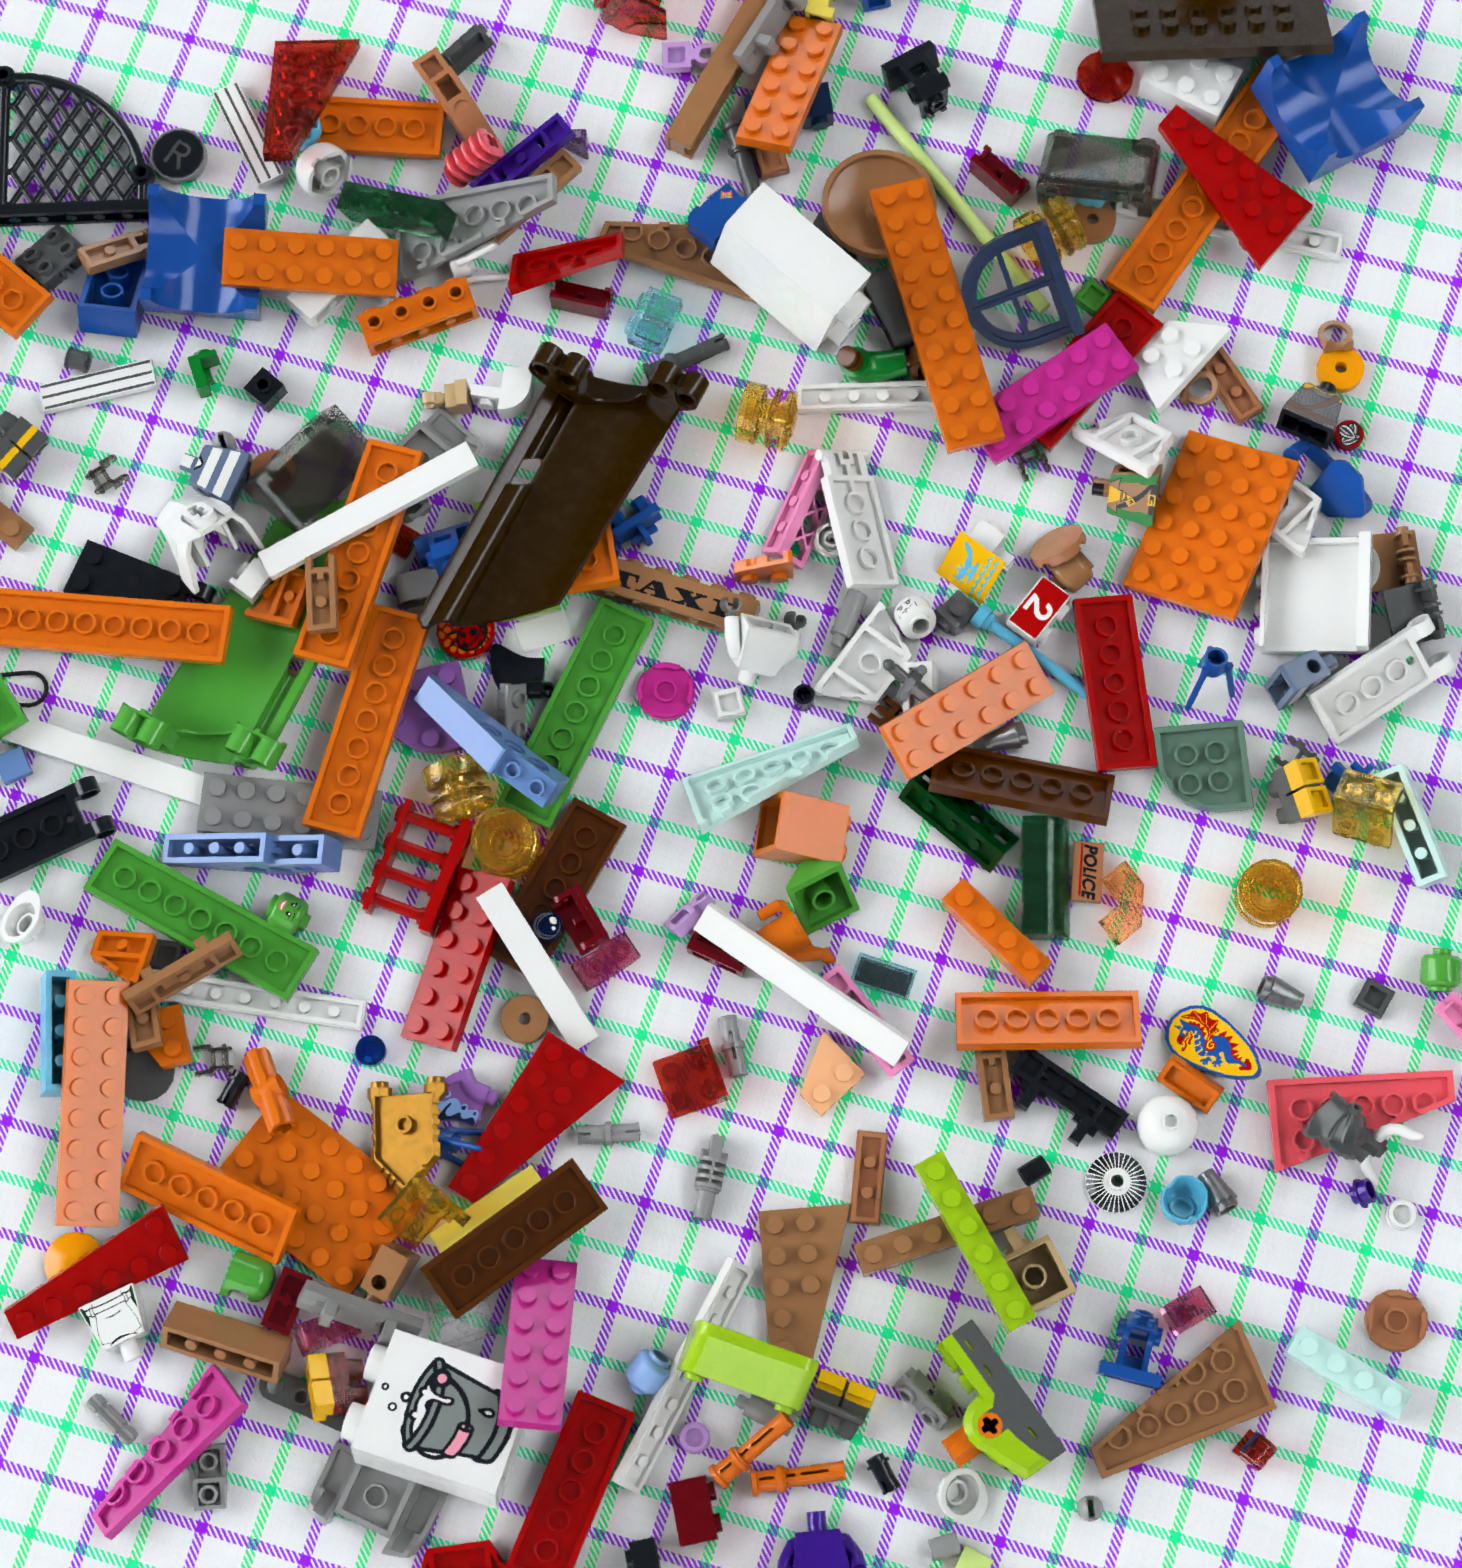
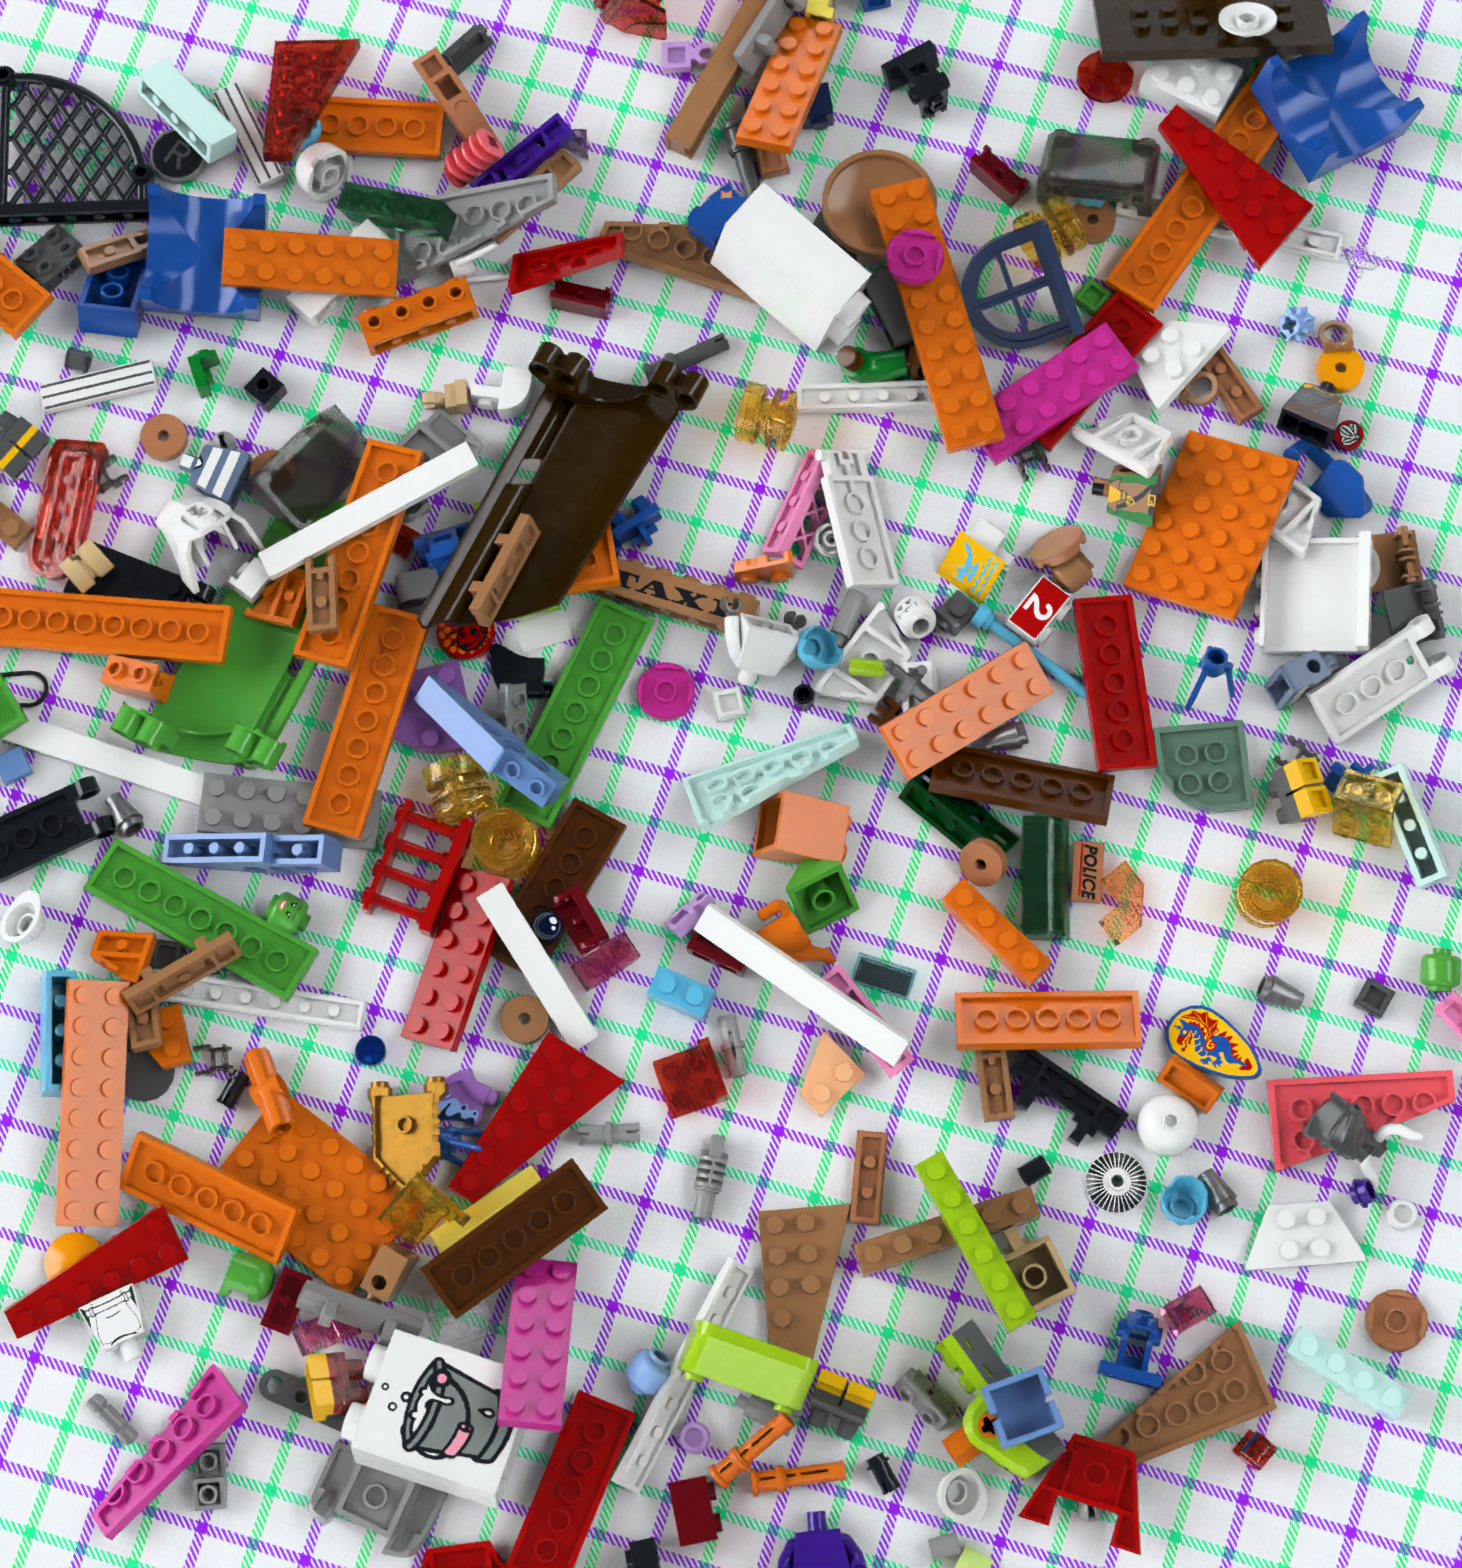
medium nougat brick [160,1301,293,1384] -> none
clear light blue brick [624,286,683,356] -> none
yellowish green piece [865,93,1051,314] -> none
none -> clear red piece [27,439,109,581]
none -> tan wheel [58,539,114,594]
none -> orange hinge [100,654,176,704]
none -> flat silver cone [105,792,144,837]
none -> light aqua brick [138,59,238,164]
none -> nougat piece [140,414,188,461]
none -> medium nougat hinge [468,513,541,628]
none -> medium azure brick [647,965,716,1023]
none -> medium azure hair [797,625,844,670]
none -> lime piece [849,657,885,678]
none -> dark pink tile [886,229,944,286]
none -> nougat piece [959,838,1008,887]
none -> medium blue piece [980,1366,1064,1451]
none -> red wing [1018,1433,1141,1555]
none -> white dish [1218,2,1277,37]
none -> white wing [1244,1201,1366,1271]
none -> light blue gear [1279,306,1316,342]
none -> clear piece [1340,242,1389,278]

